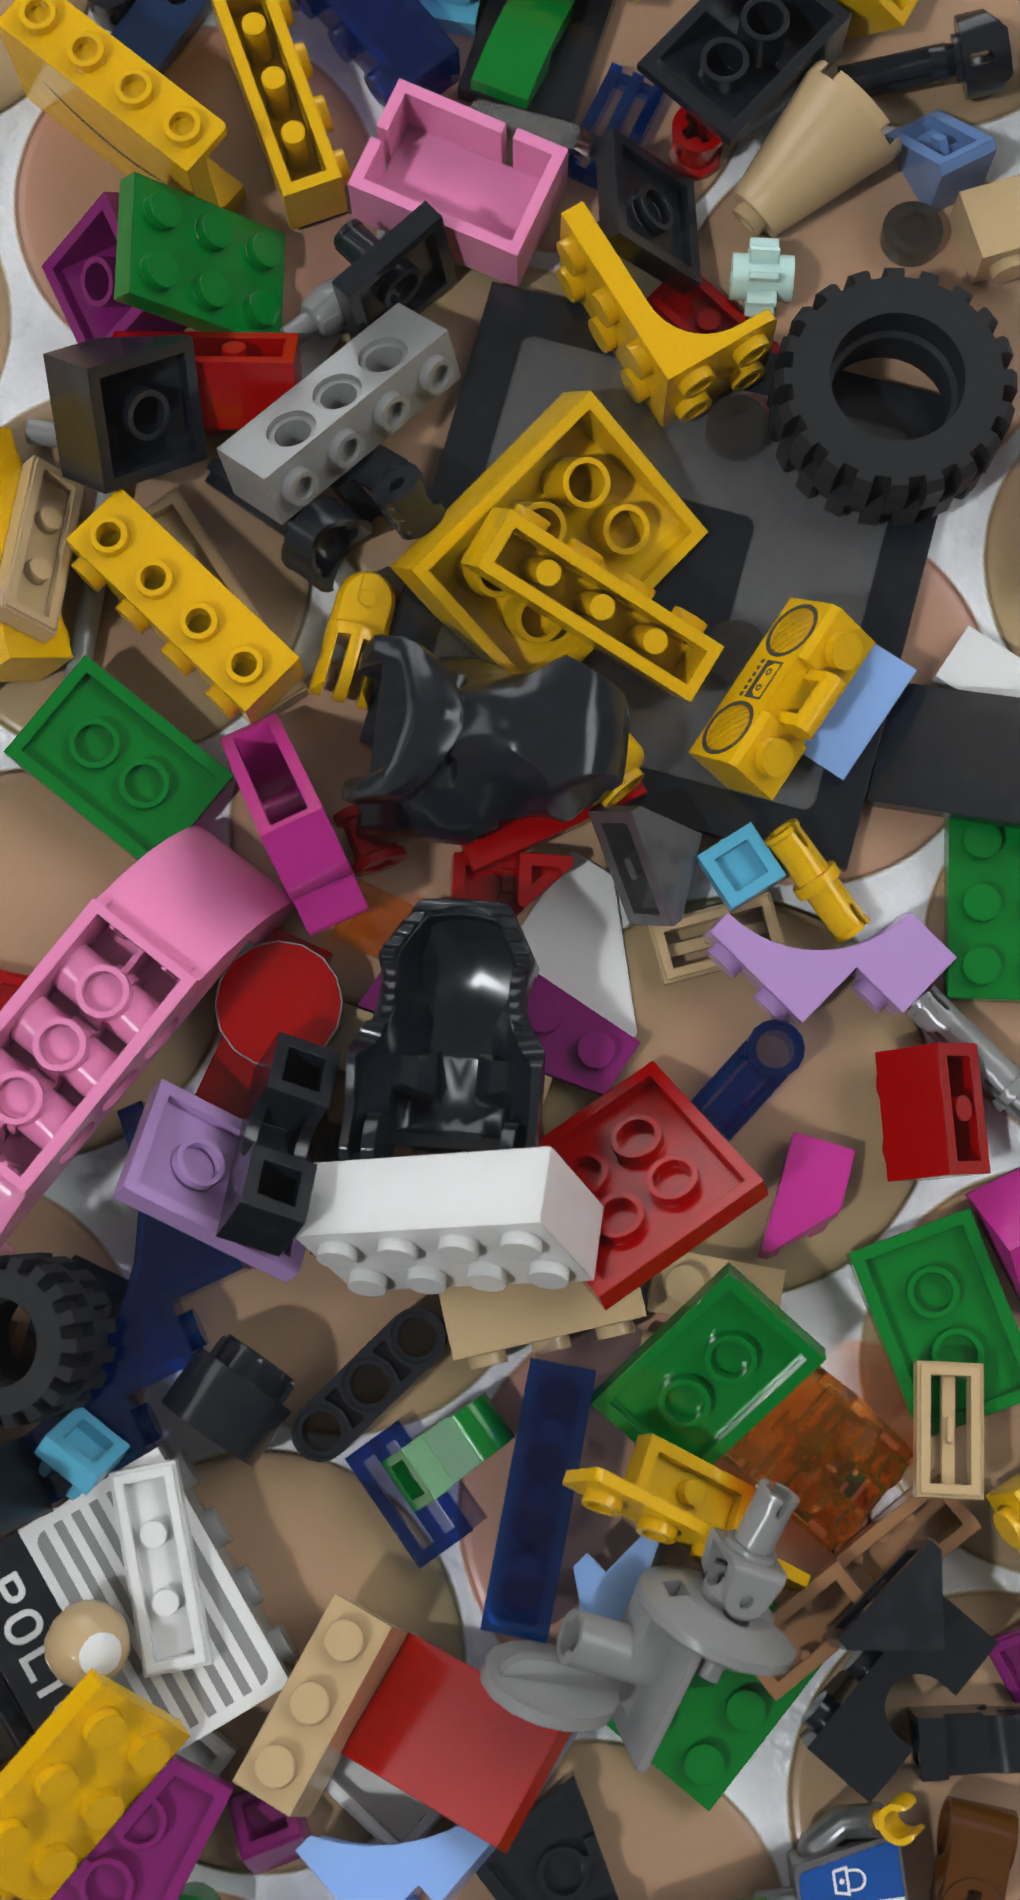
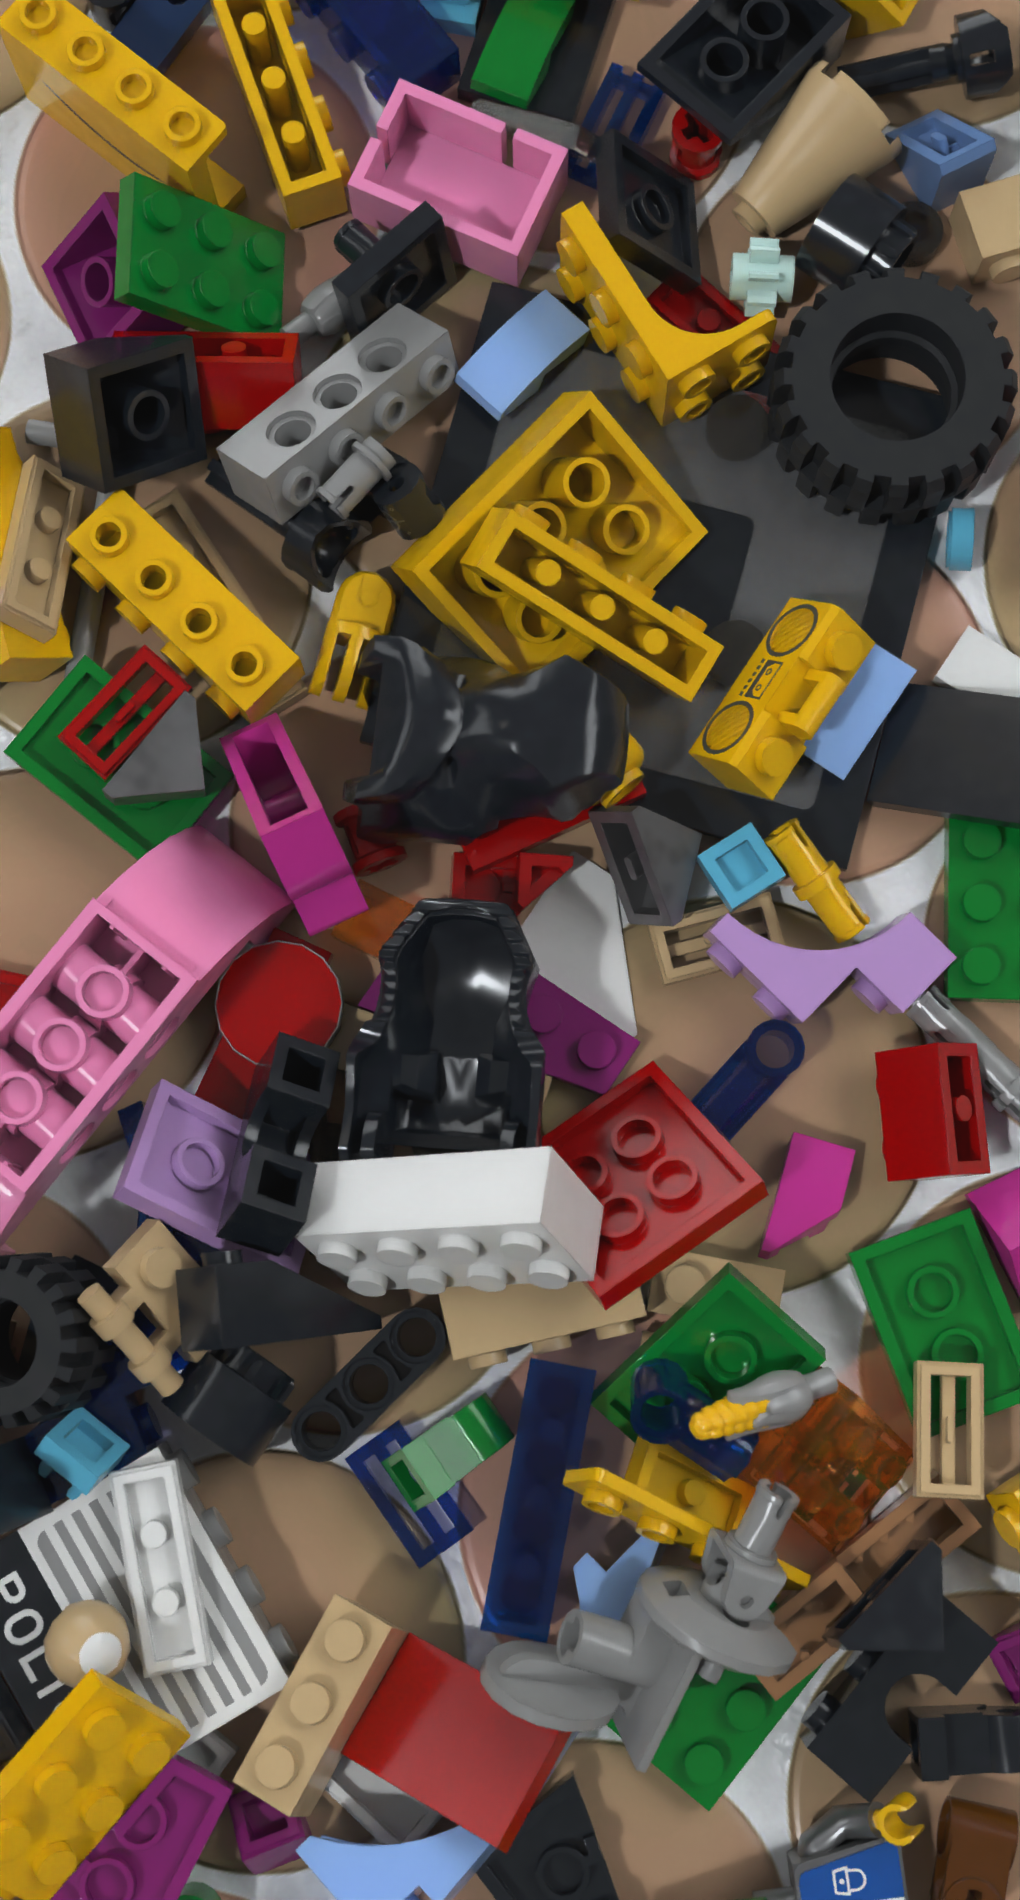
none -> red tile [57,644,193,783]
none -> tan plate [78,1219,208,1397]
none -> flat silver slope [102,690,205,806]
none -> black slope [175,1249,382,1352]
none -> light grey pin [315,436,396,520]
none -> light blue slope [454,289,590,421]
none -> piece [630,1358,759,1482]
none -> light grey piece [689,1367,838,1441]
none -> black piece [795,173,918,291]
none -> medium azure tile [945,508,975,571]

